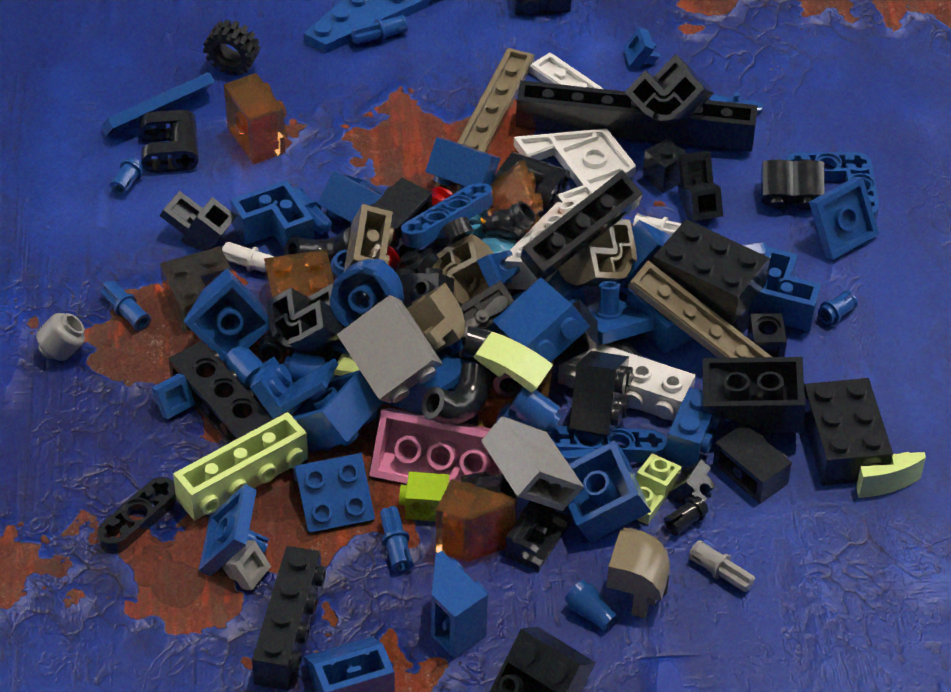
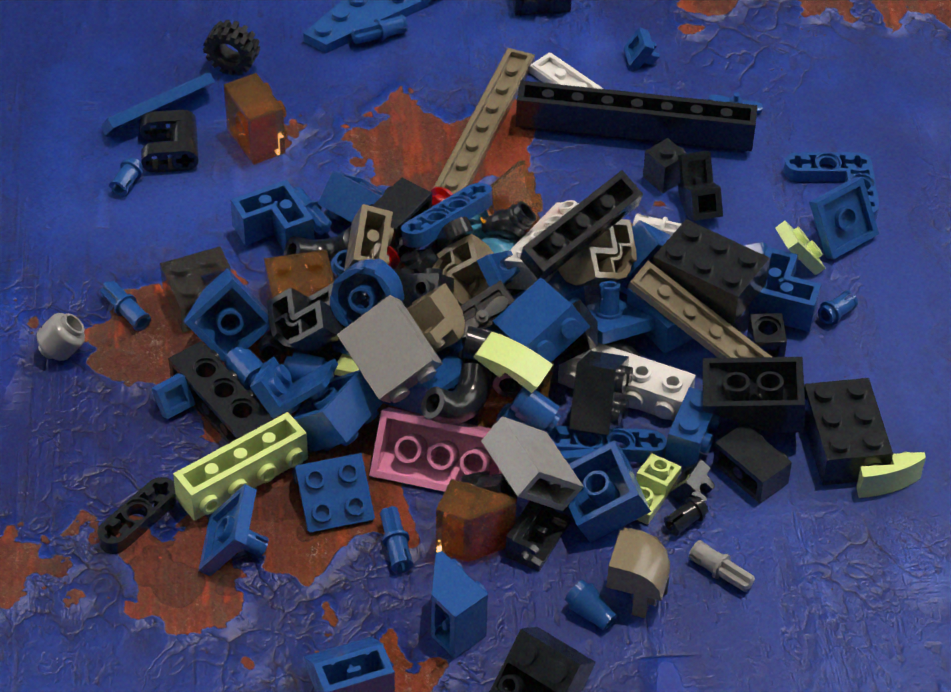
black brick [159,190,237,250] -> none
white axle [221,242,284,278] -> none
light grey tile [222,540,271,590] -> none
black brick [252,546,326,690] -> none
lime brick [399,471,450,522] -> none
blue brick [425,137,501,190] -> none
black connector [492,152,570,212] -> none
white wing [514,128,636,203] -> none
black brick [625,54,714,124] -> none
black brick [761,160,824,209] -> none
none -> yellowish green plate [775,221,826,276]

